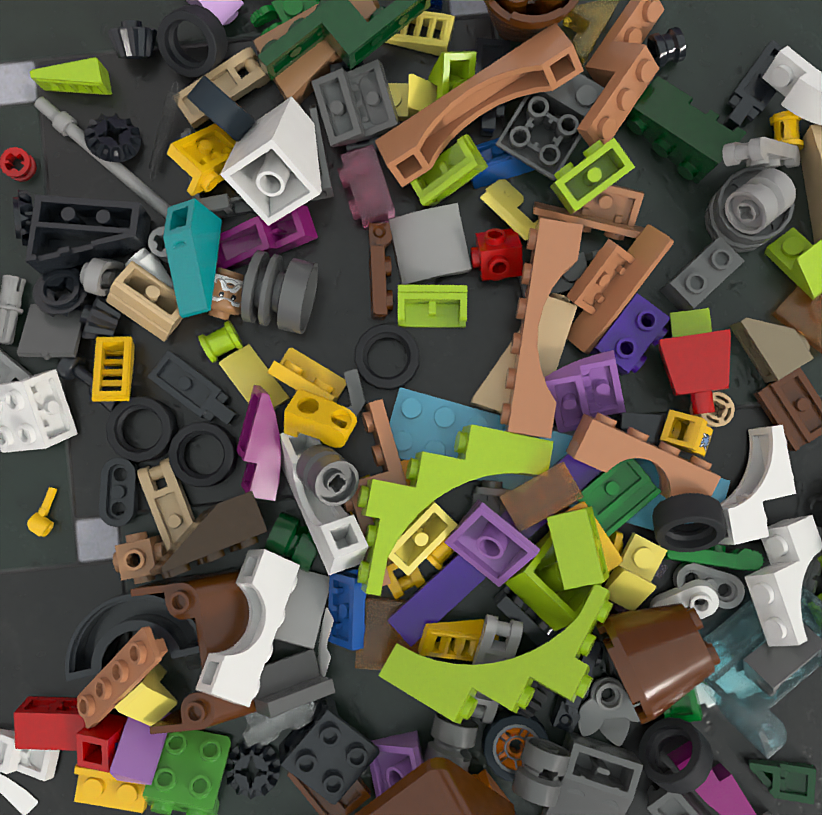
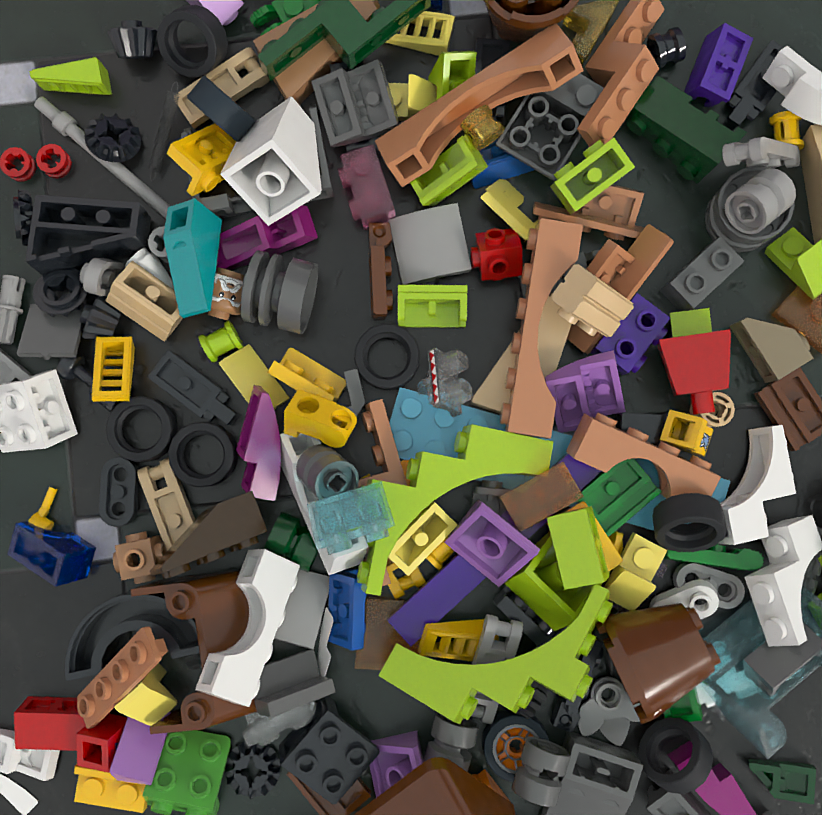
none -> clear blue arch [7,521,96,587]
none -> red bush [36,144,72,179]
none -> clear light blue slope [307,481,395,555]
none -> clear hips [417,347,473,417]
none -> clear yellow wheel [460,105,505,150]
none -> tan brick [551,264,634,337]
none -> dark purple hinge [684,23,753,107]

